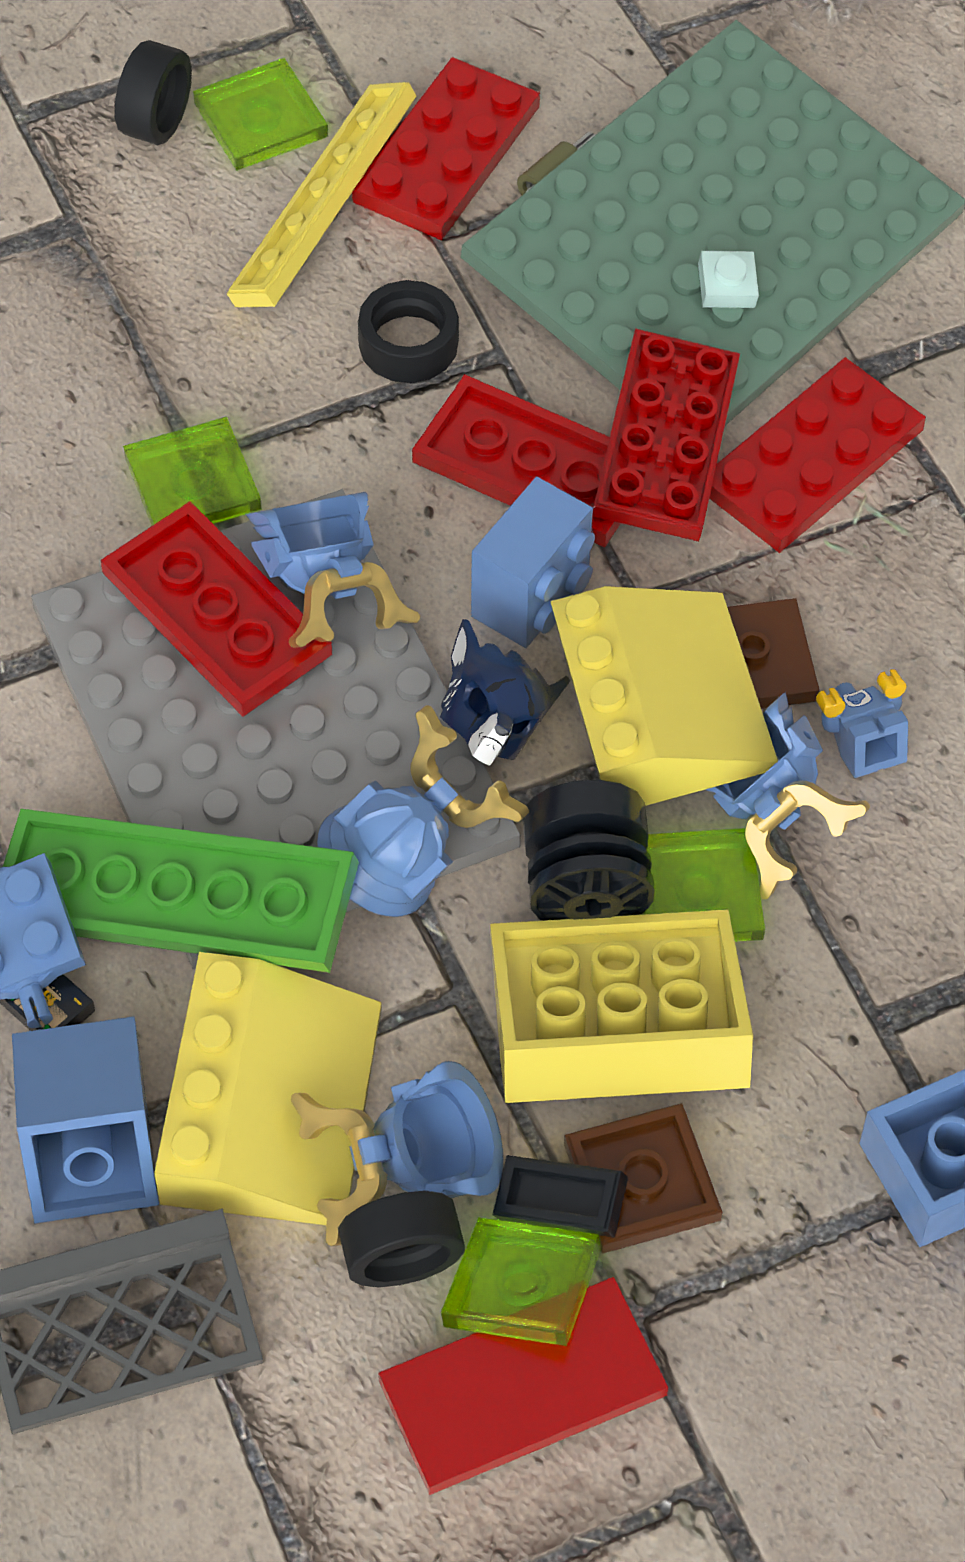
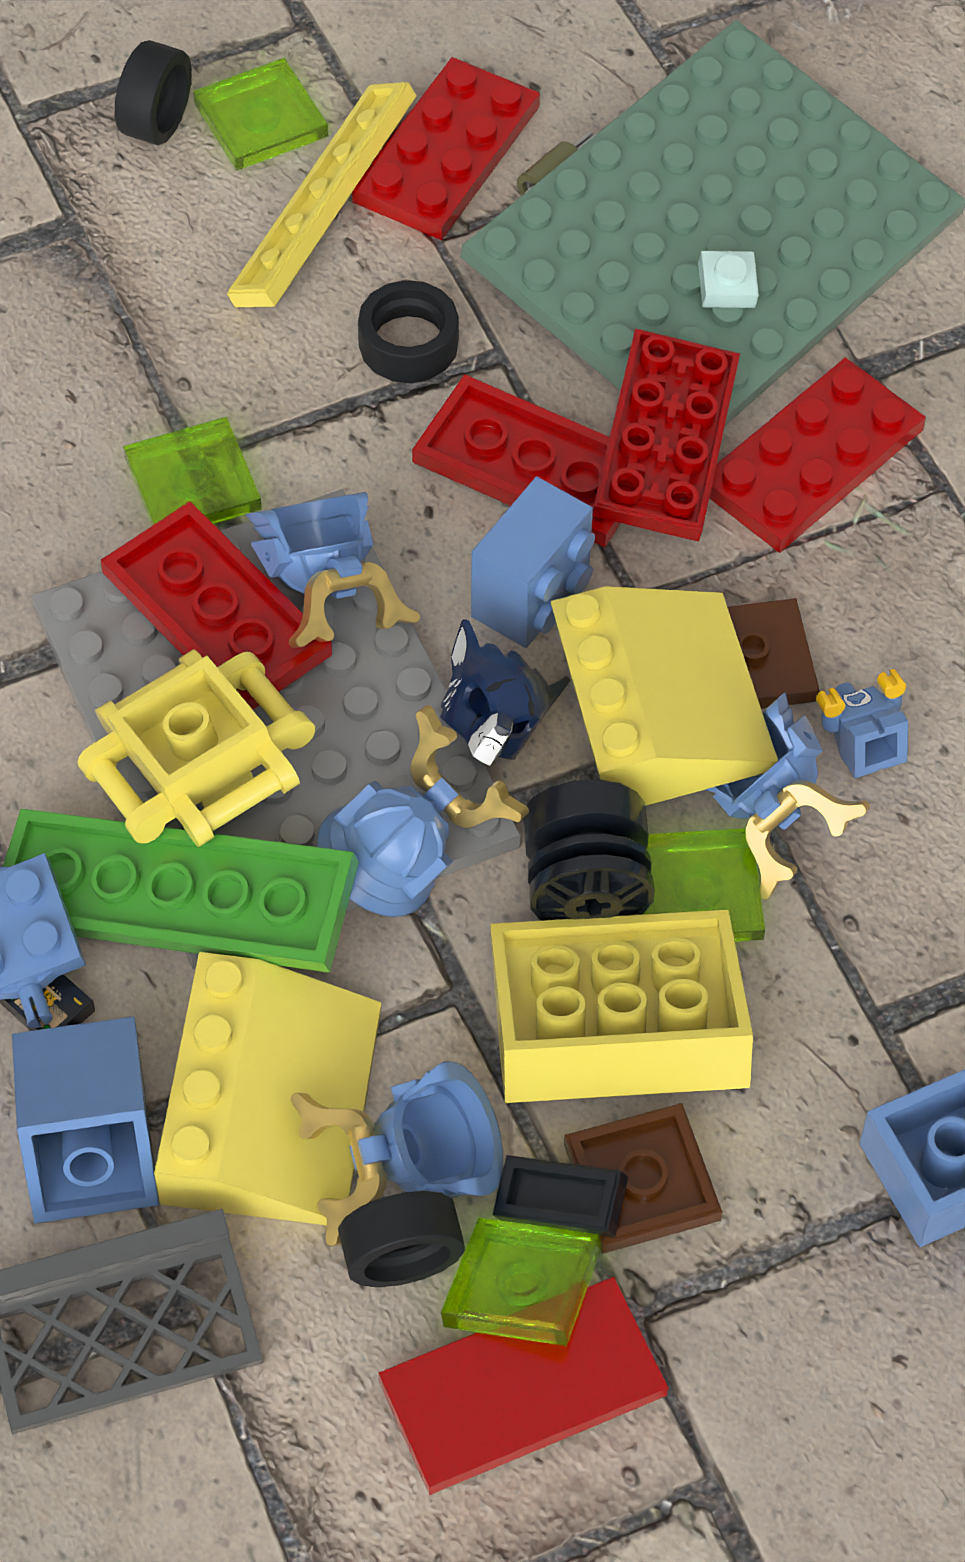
none -> light yellow brick [77,649,315,847]

